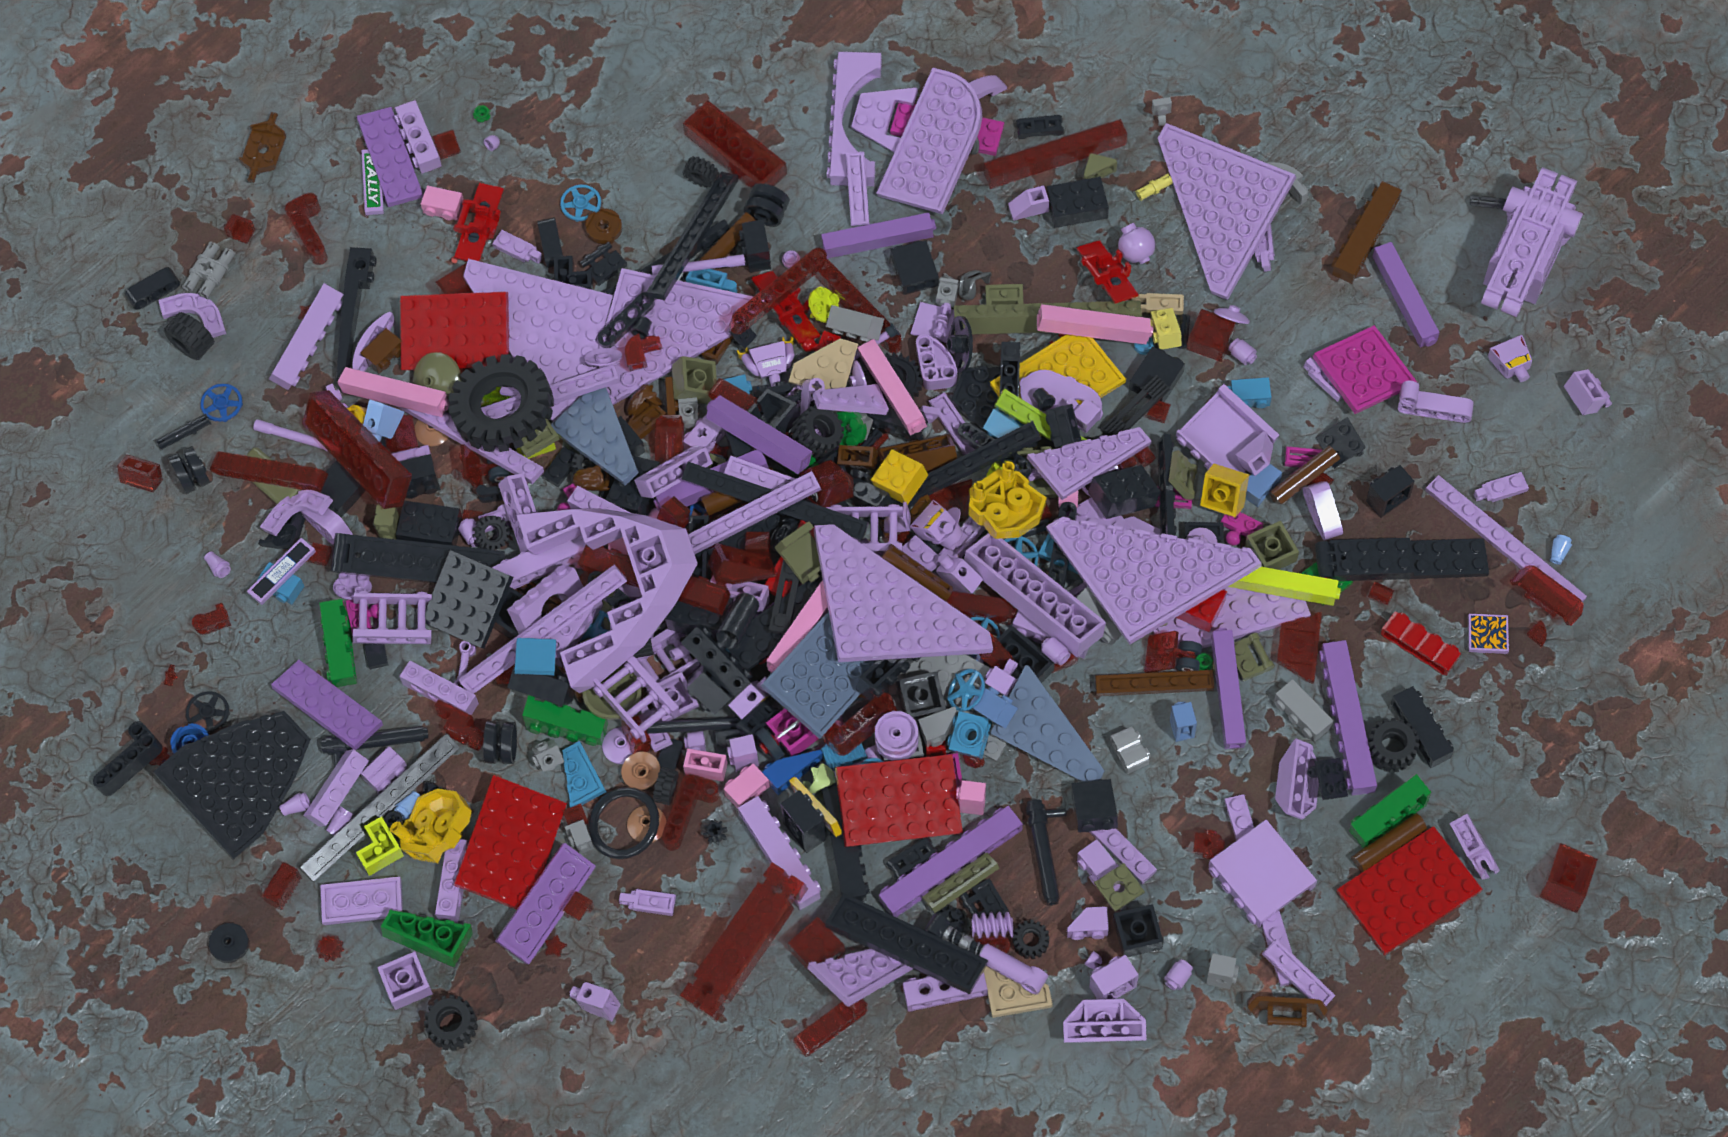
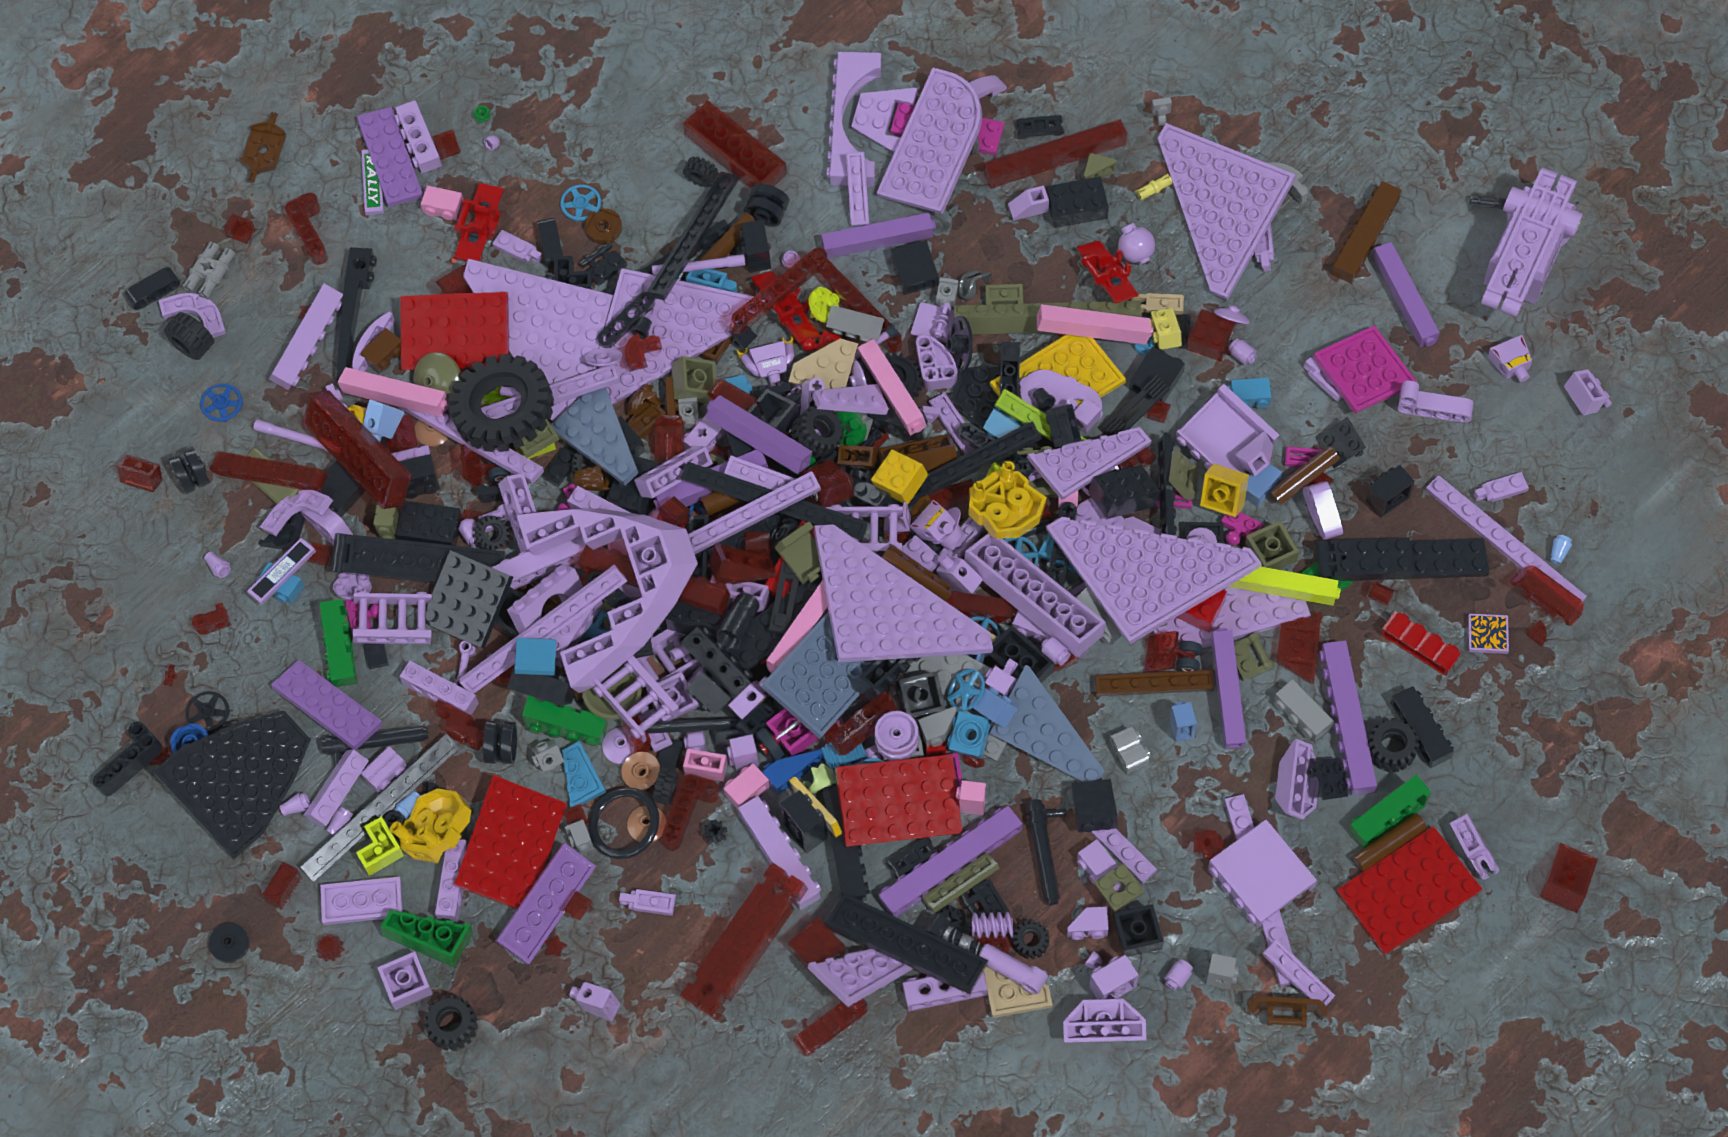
black pin [156,414,211,451] -> none
clear red slope [979,630,1014,670] -> none
green plate [1195,653,1213,670] -> none

